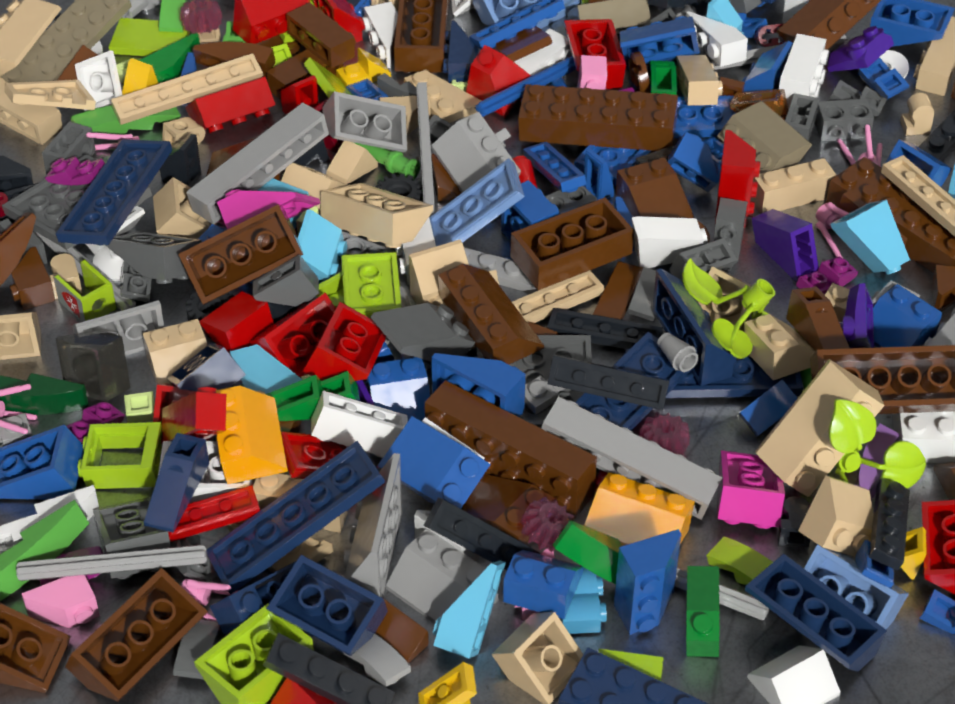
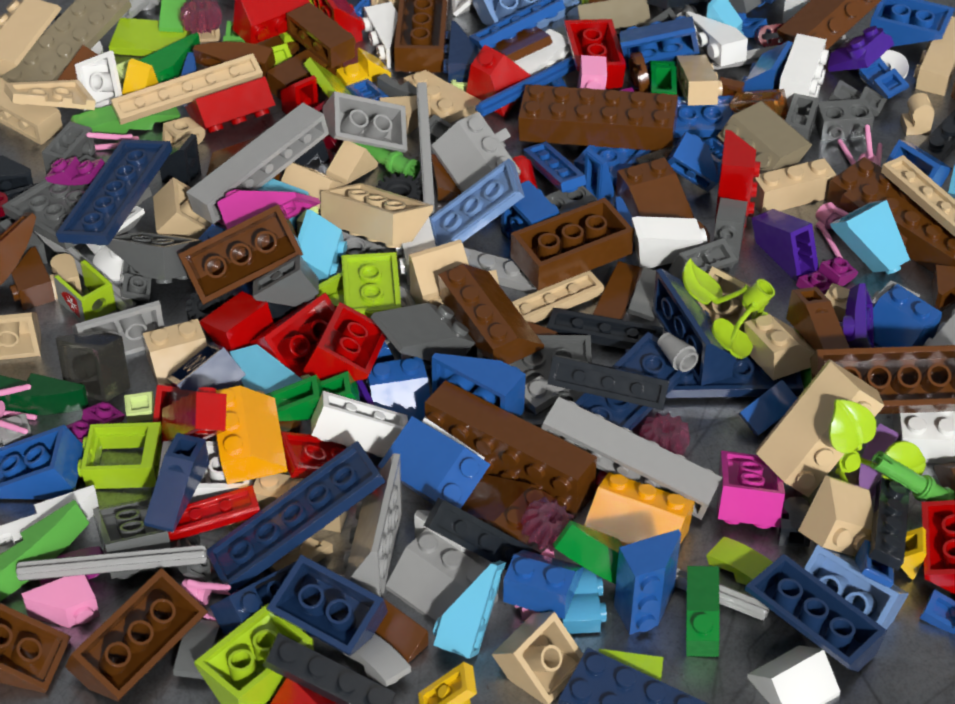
none -> bright green pin [870,451,955,502]

